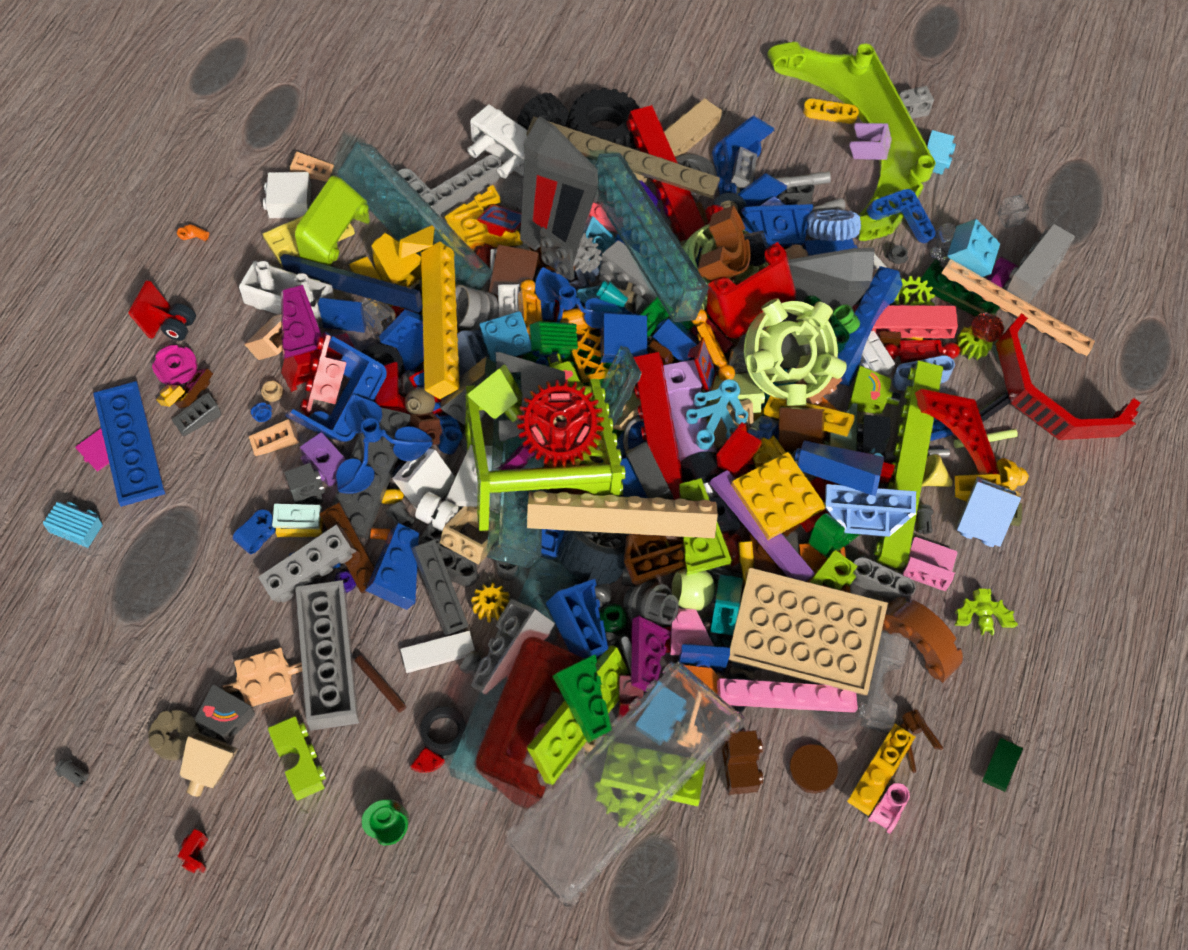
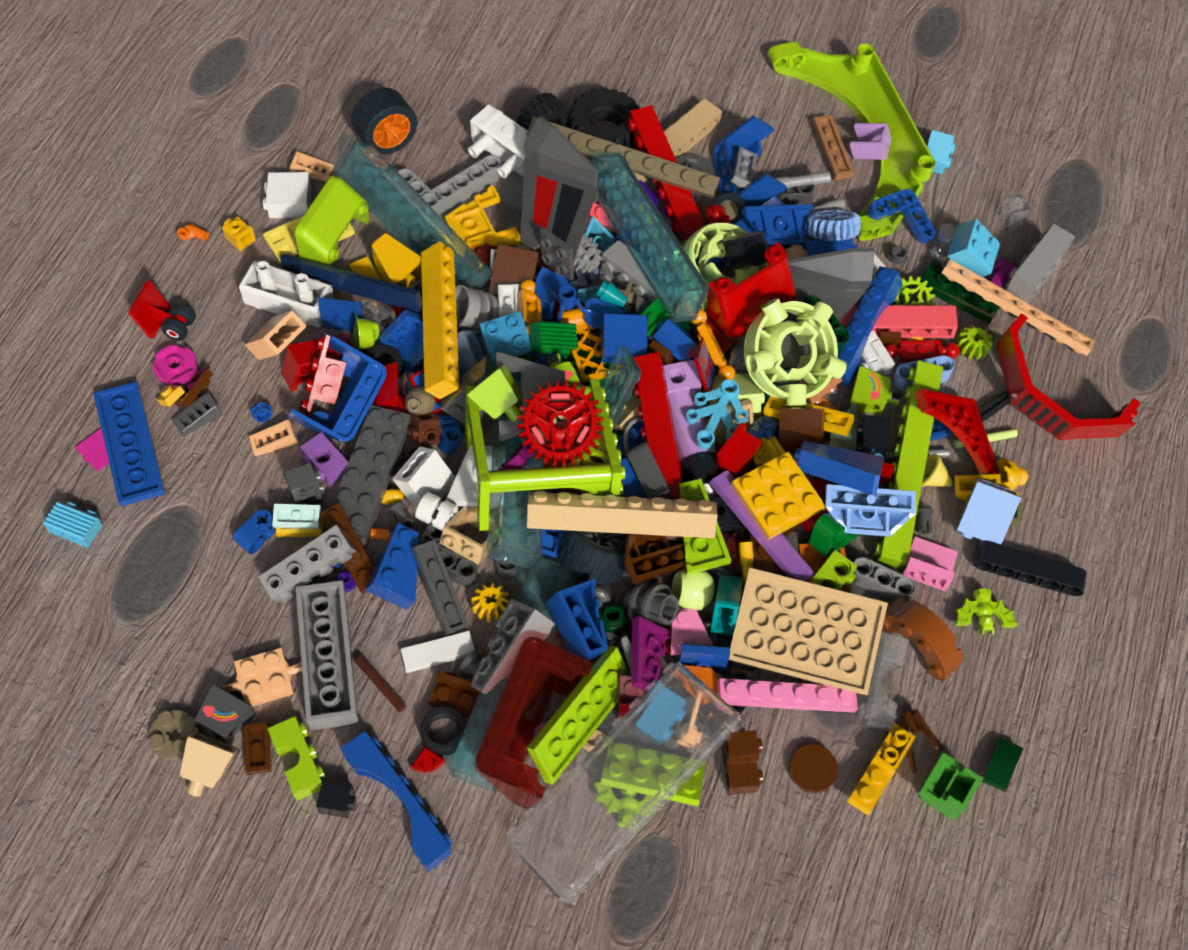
dark grey pin [55,758,89,788] -> none
red bracket [177,829,208,873] -> none
tan plate [261,381,283,402] -> none
magenta wing [281,285,322,359] -> none
blue plant [336,394,433,494] -> none
green helmet [362,799,409,846] -> none
yellow slope [399,225,435,259] -> none
piece [477,204,522,237] -> none
green wing [553,654,612,743] -> none
dark orange brick [698,205,750,281] -> none
yellow beam [803,99,859,124] -> none
bright green wheel [833,304,860,334] -> none
bright pink piece [868,783,910,834] -> none
light grey brick [898,86,934,119] -> none
clear red head [971,312,1004,343] -> none
none -> yellow brick [222,217,256,251]
none -> reddish brown plate [244,722,272,775]
none -> black brick [316,782,357,818]
none -> blue arch [340,731,453,872]
none -> black wheel [351,87,418,155]
none -> lime piece [351,314,379,351]
none -> reddish brown bracket [428,671,483,719]
none -> medium nougat plate [812,115,855,180]
none -> bright green plate [918,752,983,821]
none -> black beam [974,541,1087,596]

